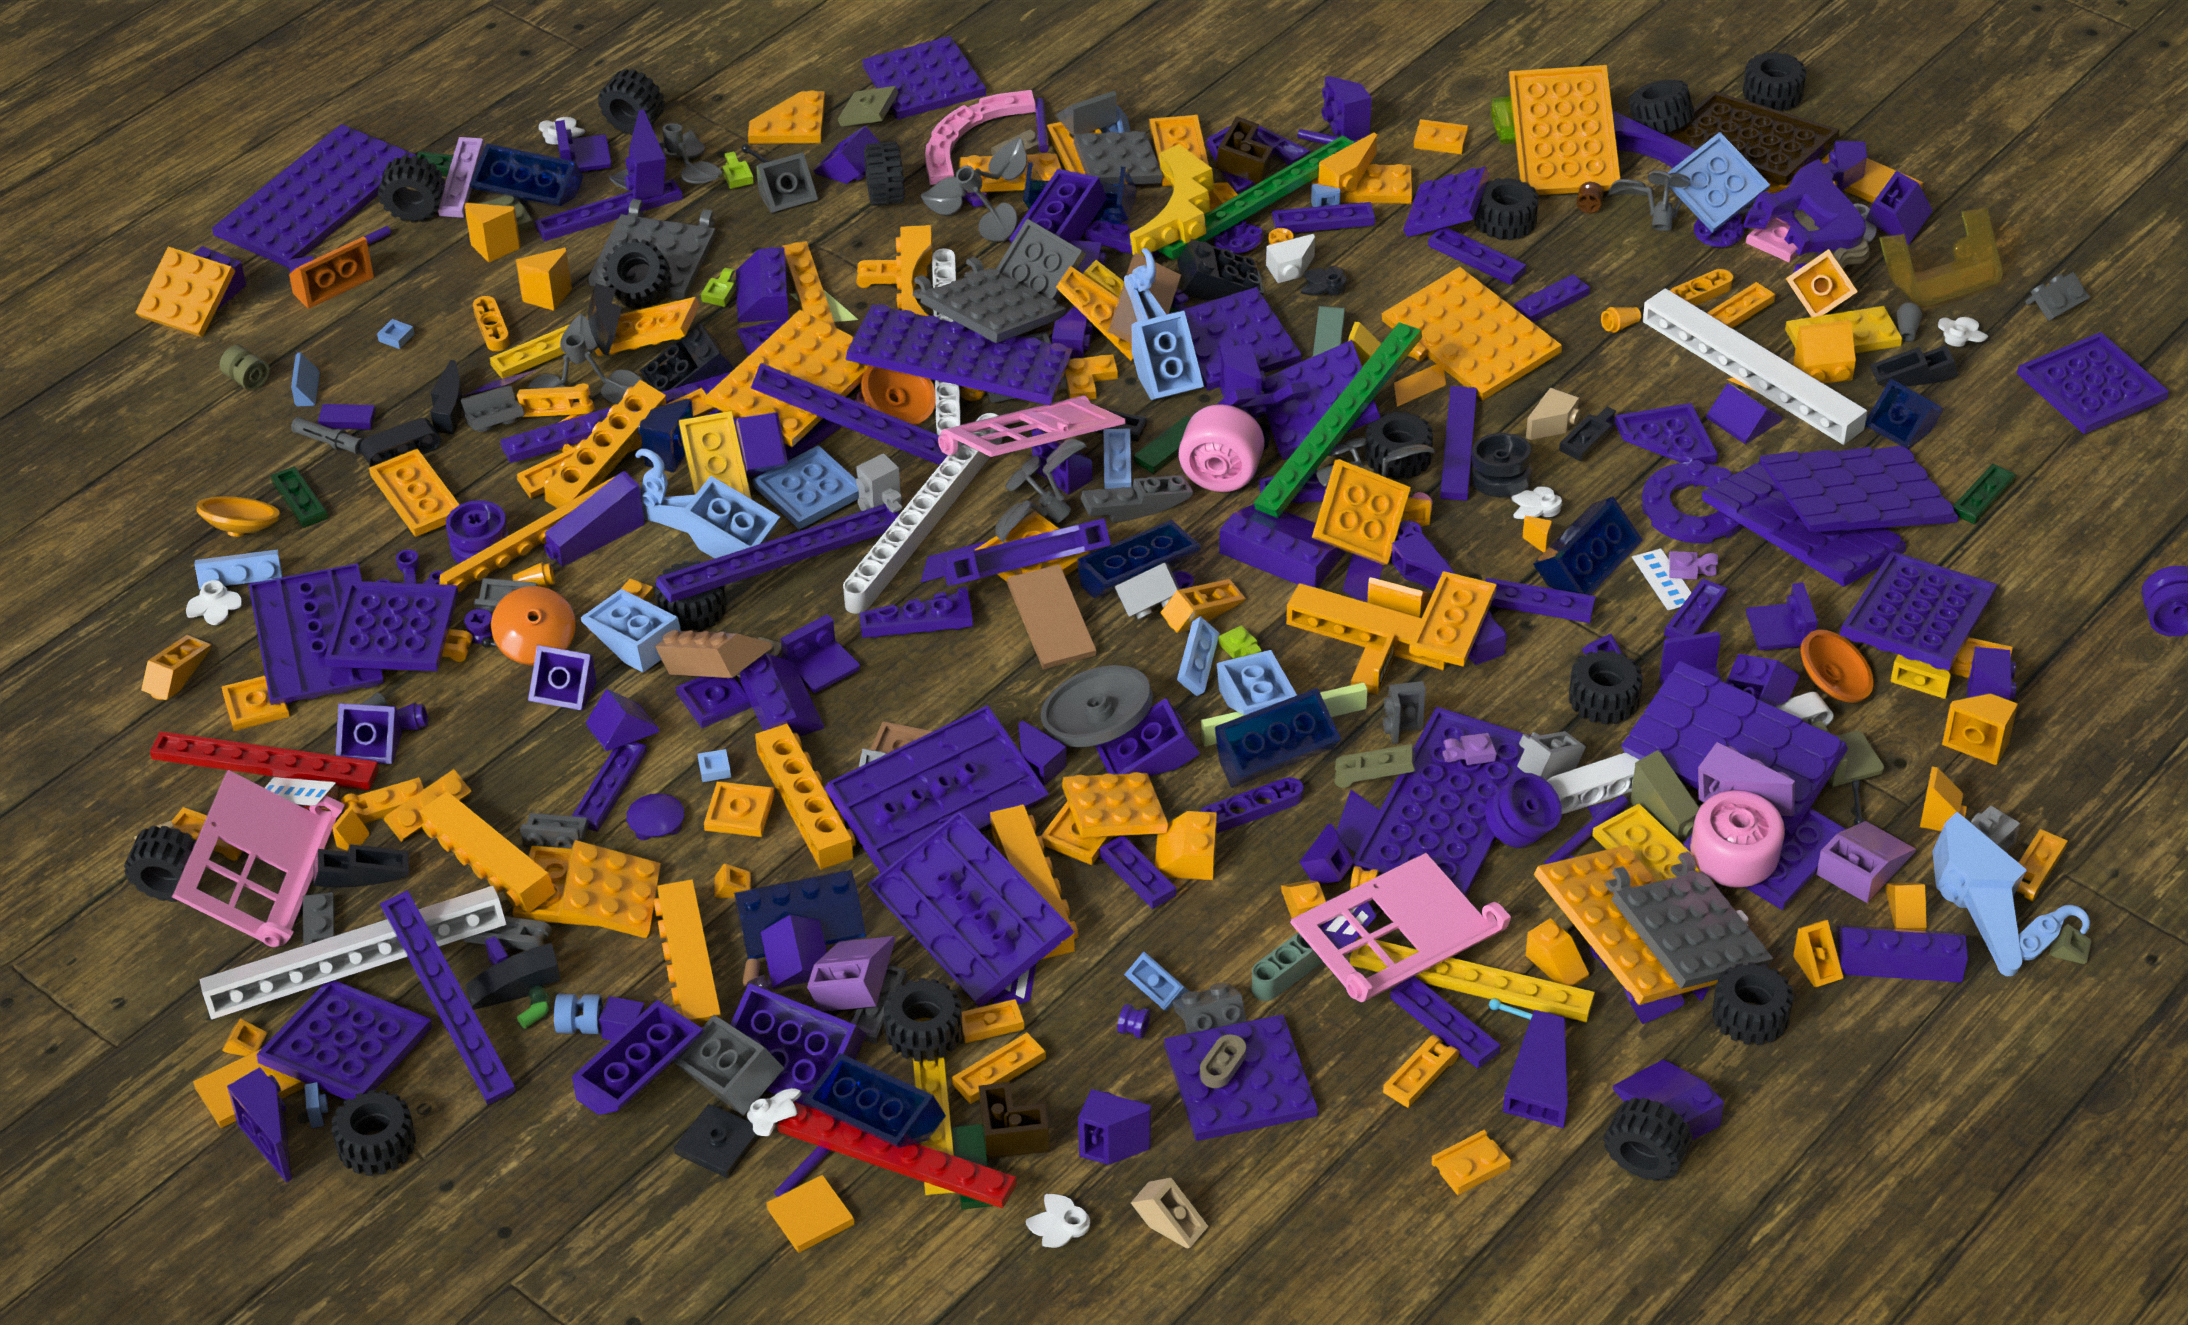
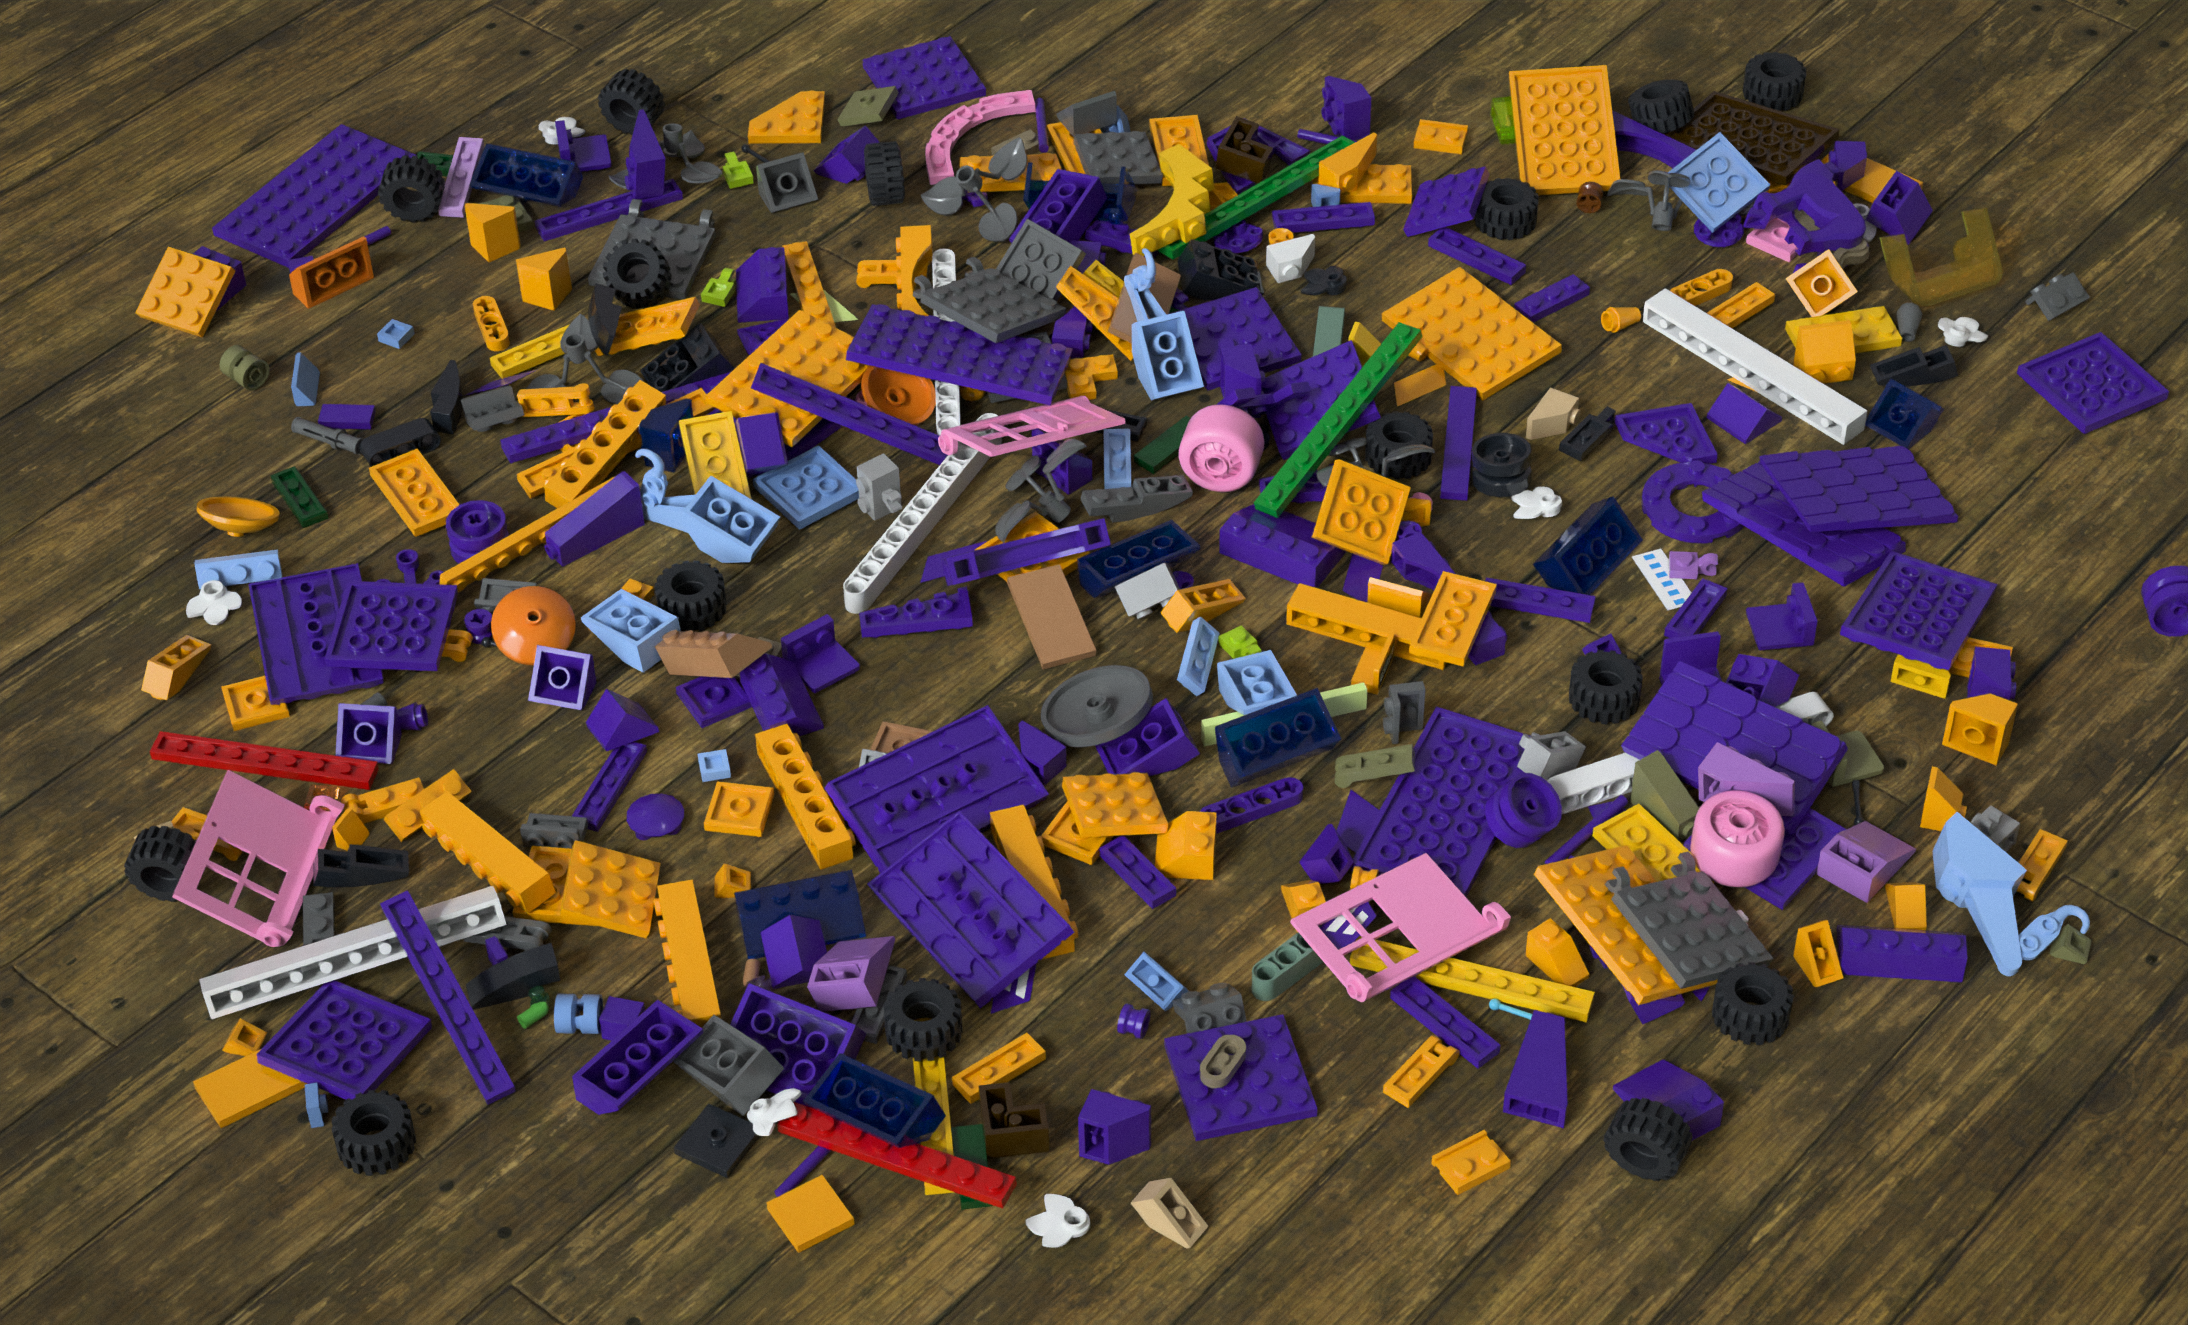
dark purple slope [227,1067,292,1183] -> none
white sticker [265,777,336,806] -> none
light orange cone [513,562,555,589] -> none
dark purple plate [656,504,900,603] -> none
light orange plate [961,999,1024,1044] -> none
medium lavender plate [1442,733,1496,765] -> none
light orange slope [1523,515,1552,553] -> none
orange dish [1801,630,1873,703] -> none
dark green tile [1953,463,2016,525] -> none

